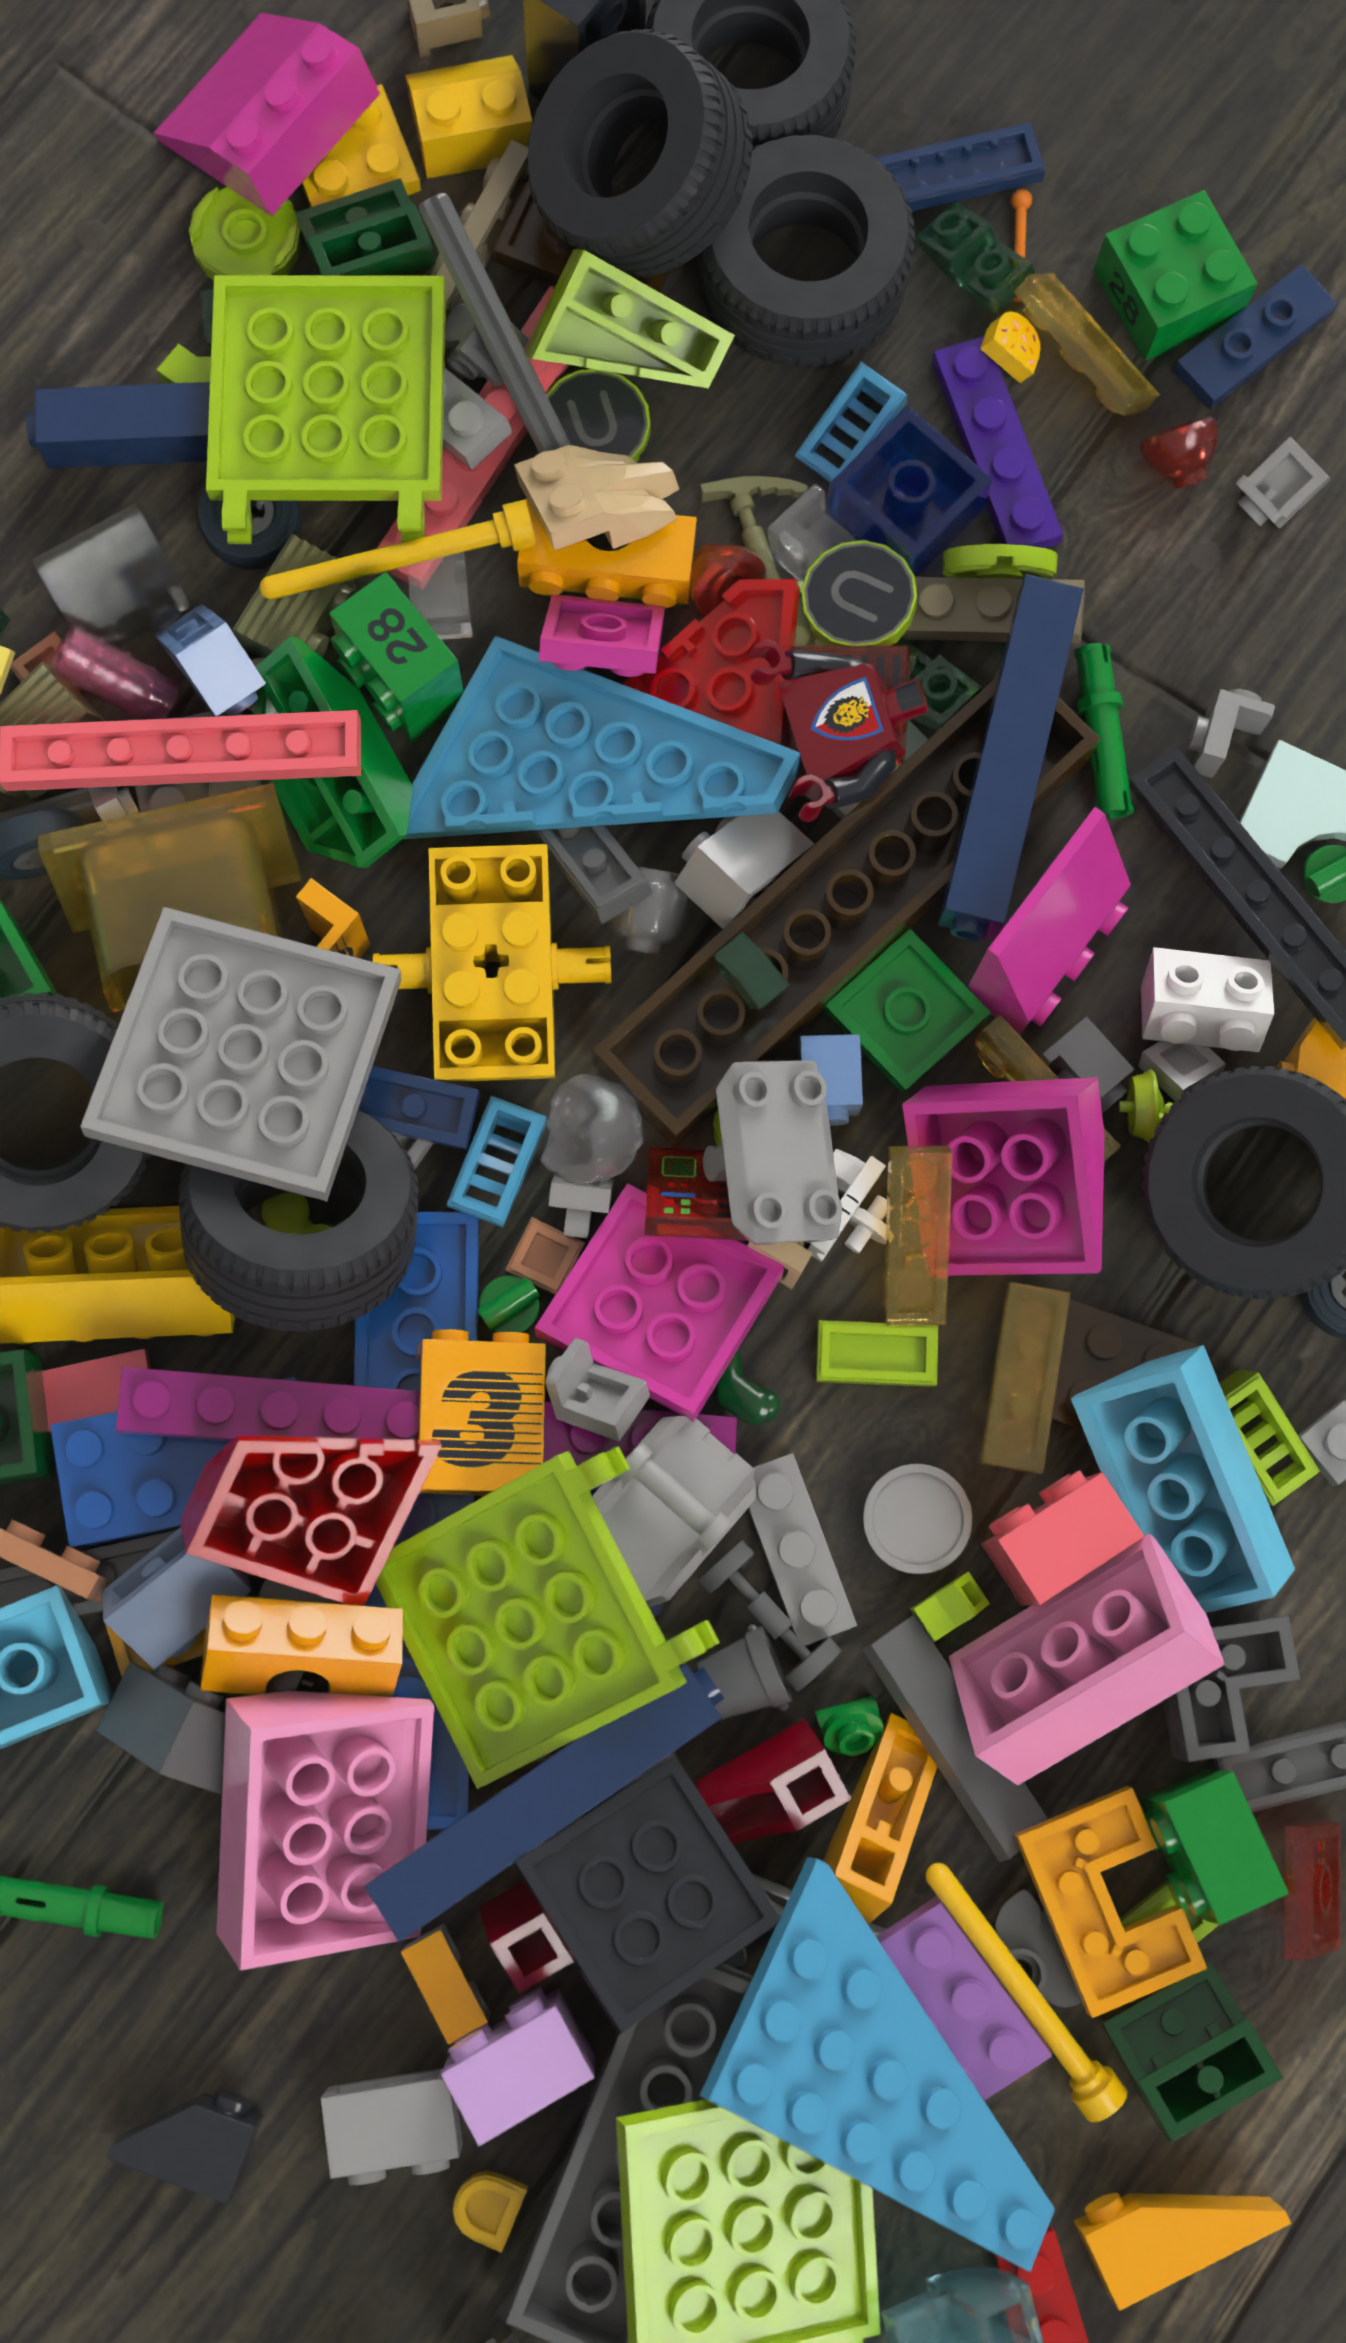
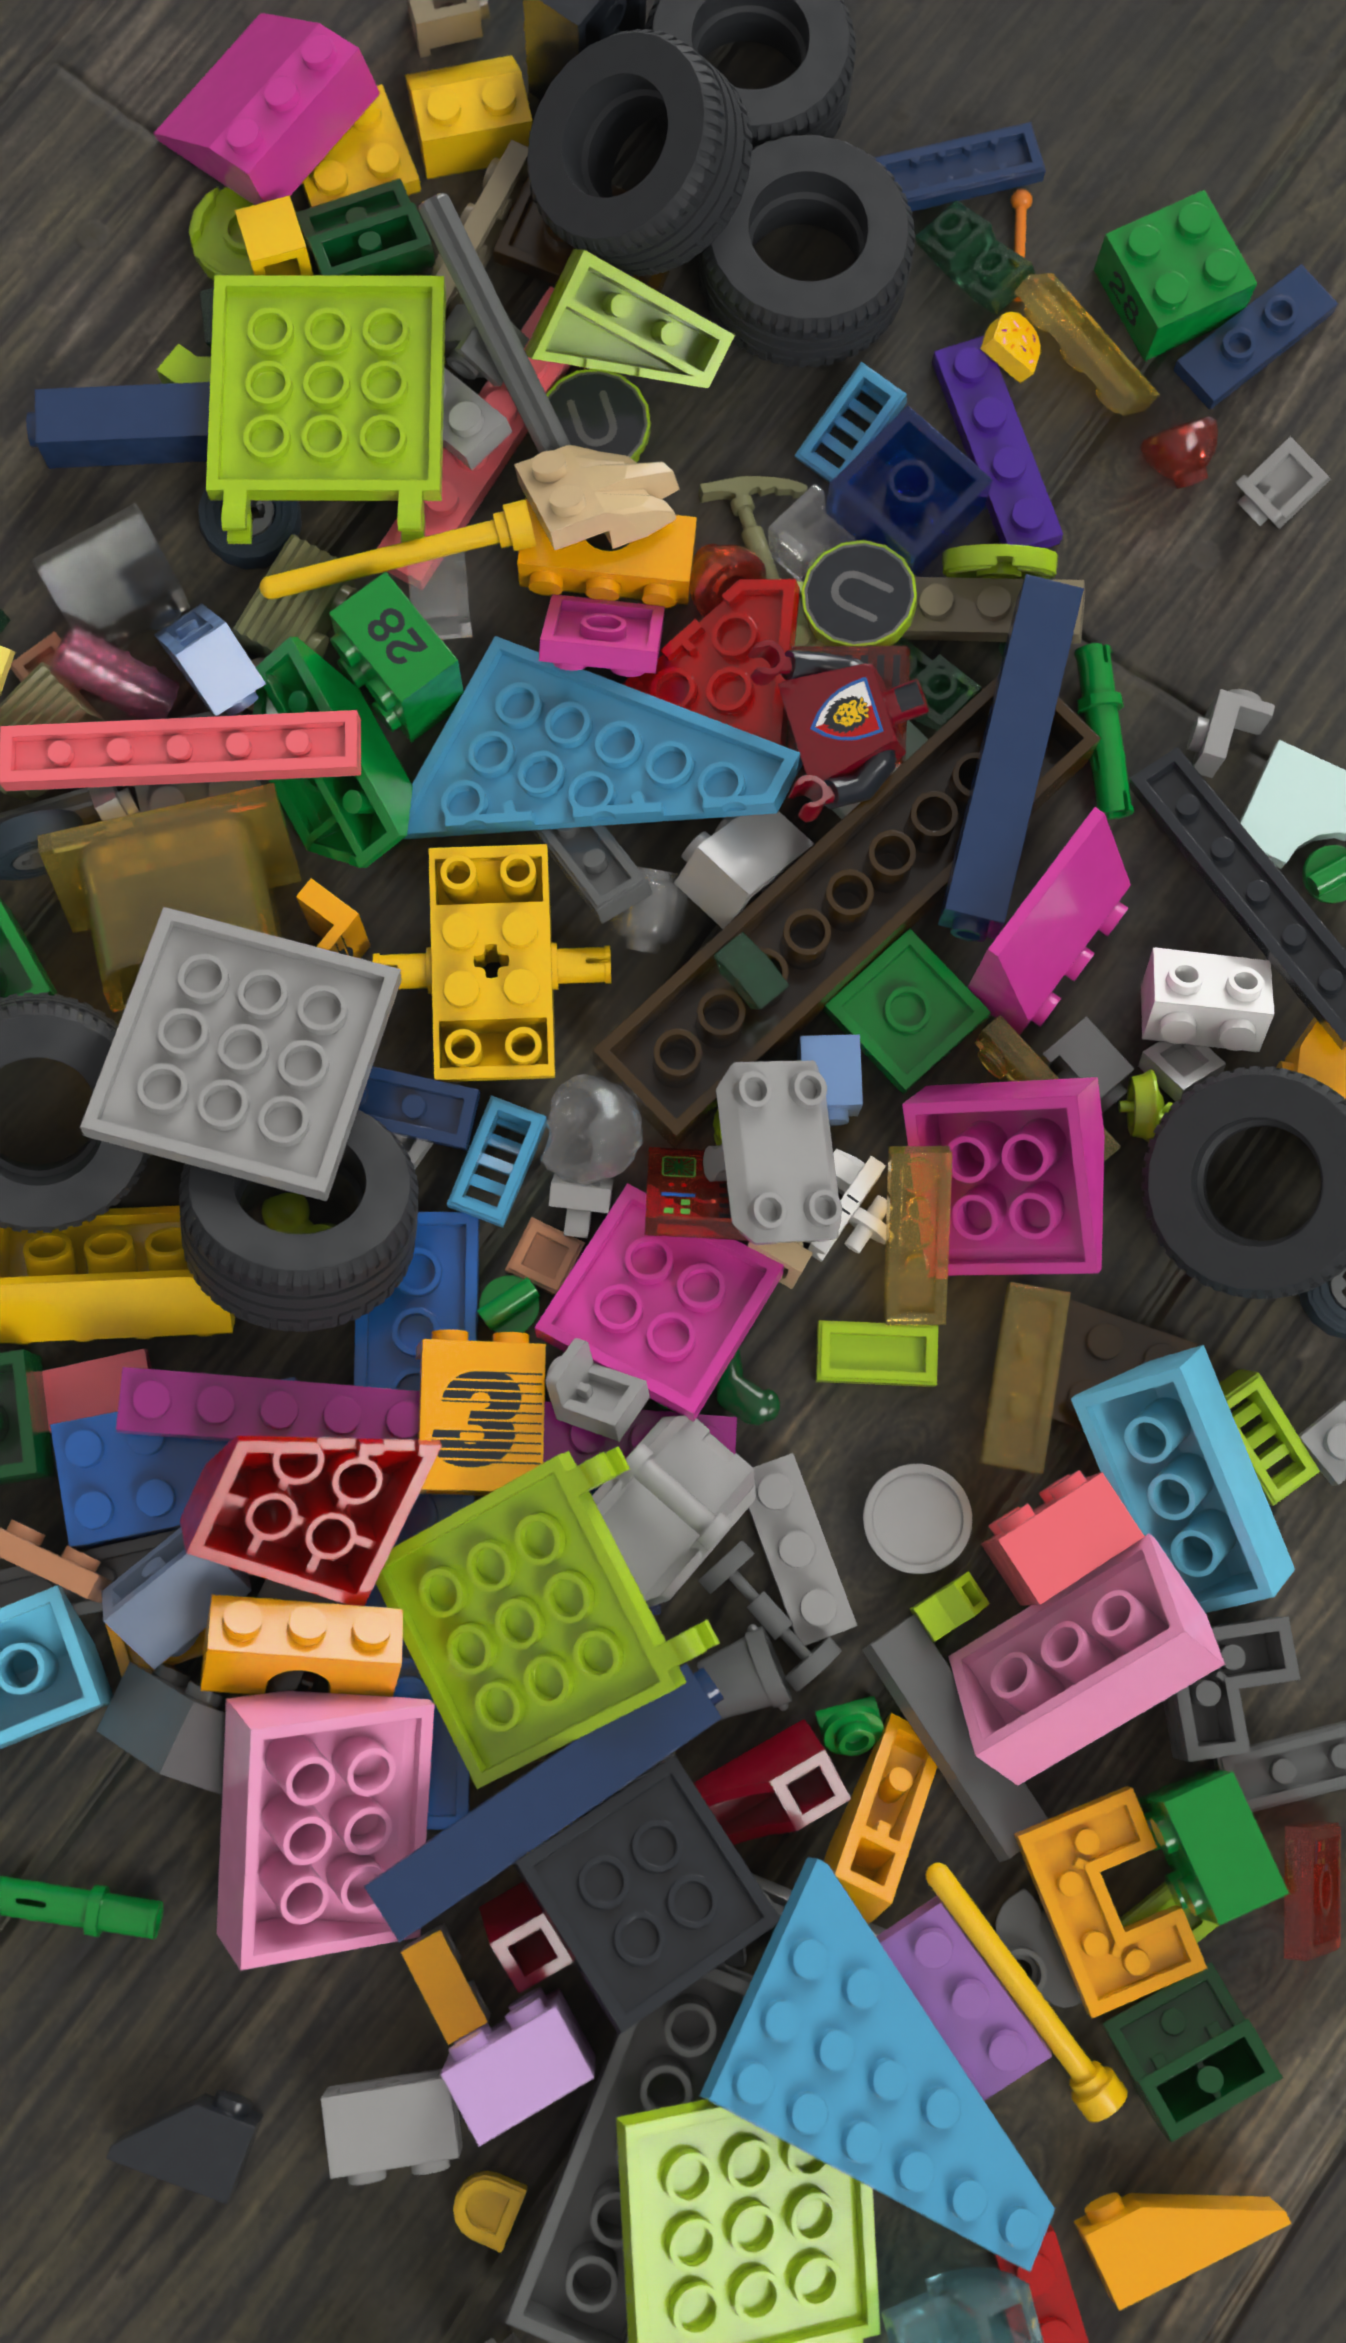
none -> yellow brick [235,195,313,276]

